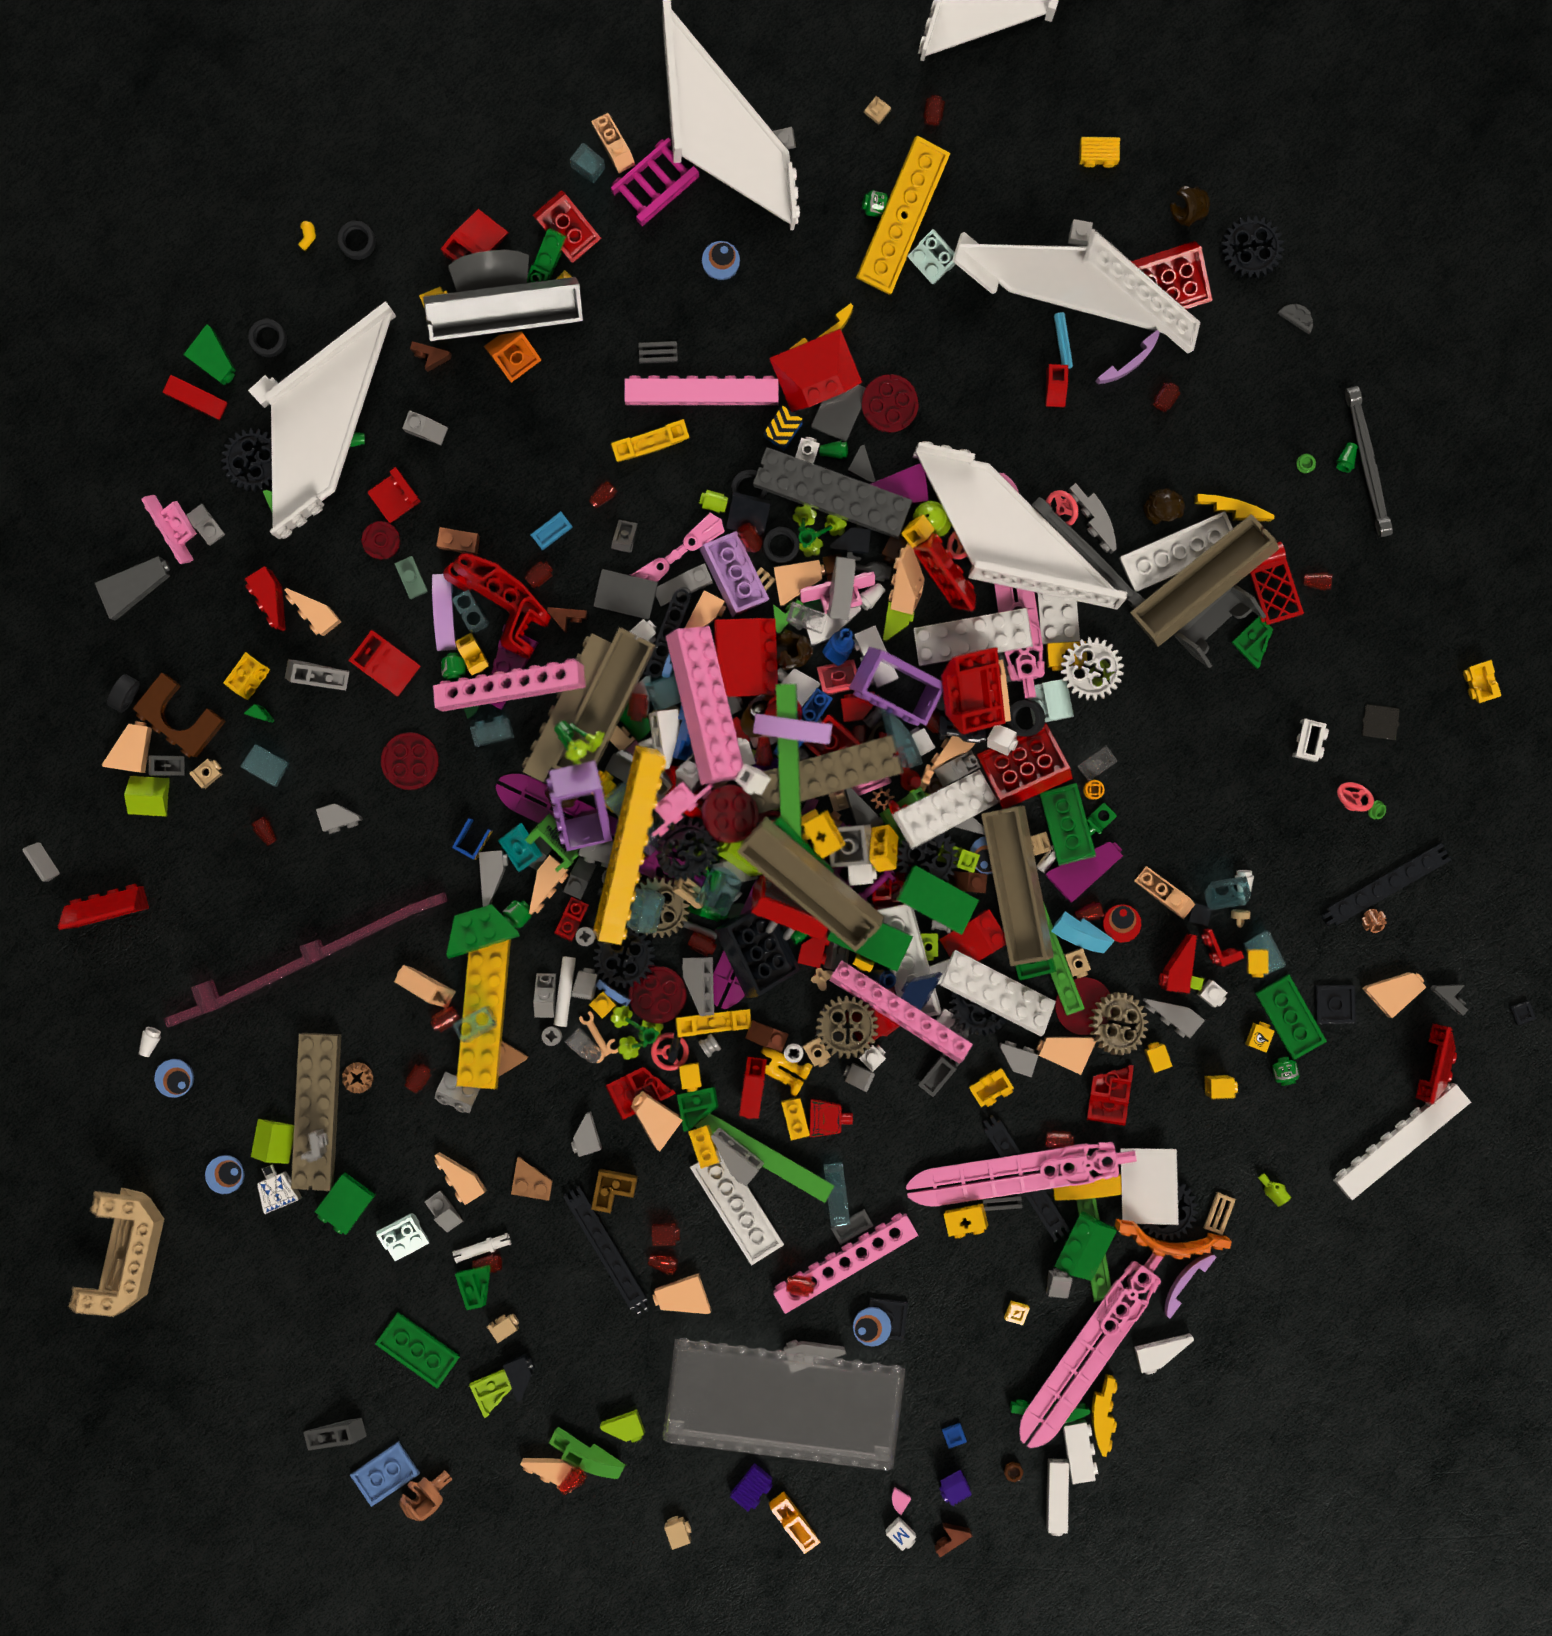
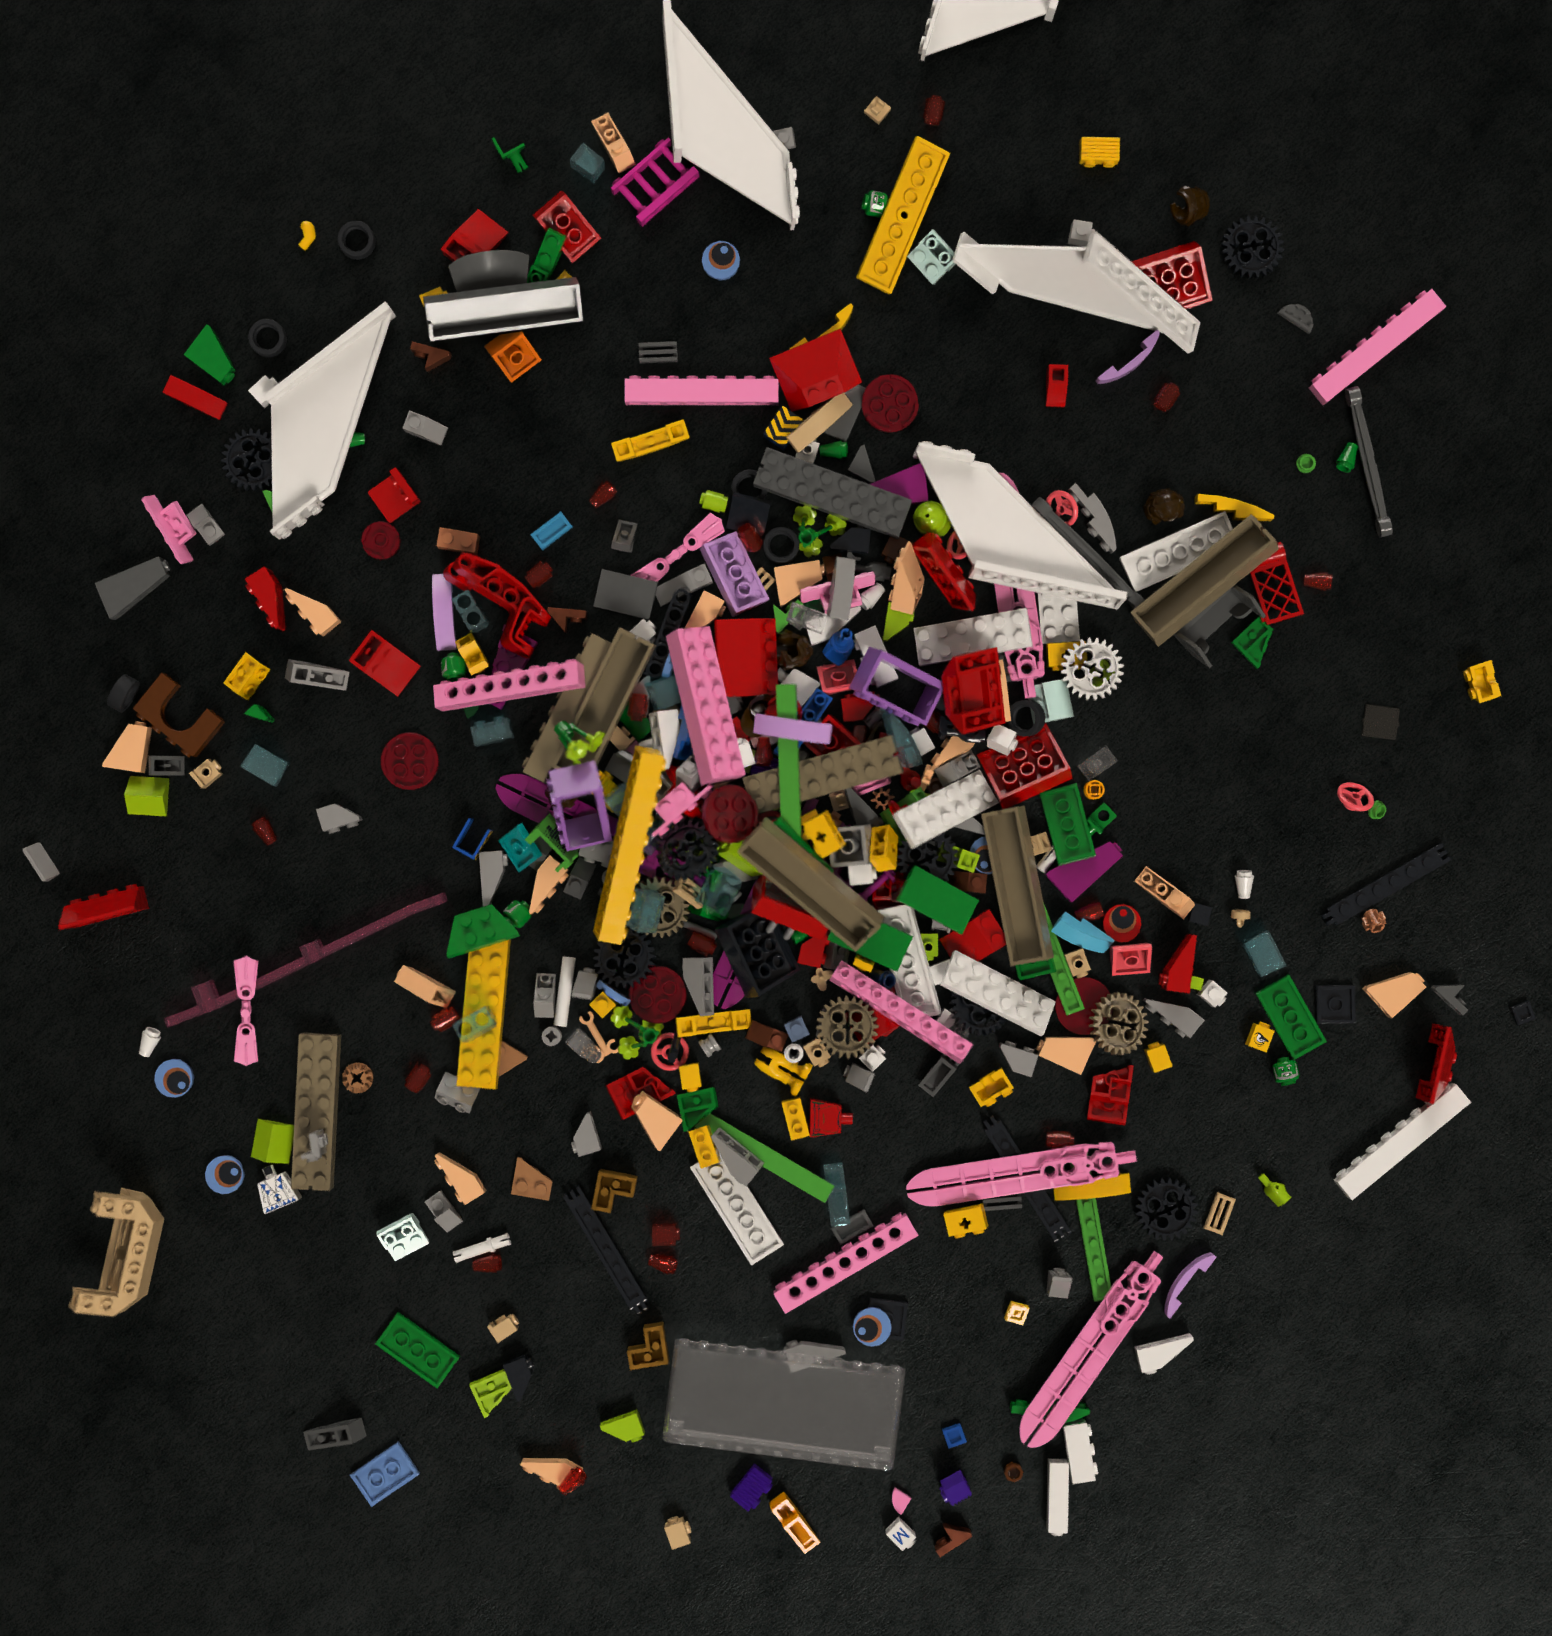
green brick [315,1172,376,1235] -> none
sand green tile [395,556,428,599] -> none
nougat piece [399,1470,452,1521] -> none
green wing [455,1265,490,1310] -> none
bright green slope [549,1427,626,1479] -> none
red slope [555,897,589,942] -> none
light grey wheel [576,927,596,946] -> none
light nougat slope [652,1273,711,1314] -> none
white brick [735,764,771,795] -> none
red brick [739,1057,767,1119] -> none
clear red brick [786,1275,815,1297] -> none
yellow brick [901,514,935,548] -> none
dark blue slope [901,972,943,1010] -> none
medium azure axle [1054,312,1073,369] -> none
green slope [1055,1212,1117,1281] -> none
yellow slope [1092,1374,1117,1457] -> none
orange piece [1115,1219,1232,1259] -> none
white sticker [1121,1149,1178,1225] -> none
red bracket [1201,929,1244,967] -> none
clear light blue piece [1205,876,1251,910] -> none
yellow brick [1205,1075,1238,1099] -> none
yellow brick [1247,949,1269,977] -> none
white window [1292,719,1329,762] -> none
none -> bright pink piece [234,956,258,1066]
none -> green bracket [491,137,528,173]
none -> pearl gold brick [627,1322,669,1370]
none -> sand blue brick [784,1016,810,1042]
none -> tan slope [786,393,853,453]
none -> coral slope [1109,943,1152,976]
none -> bright pink brick [1309,289,1446,405]

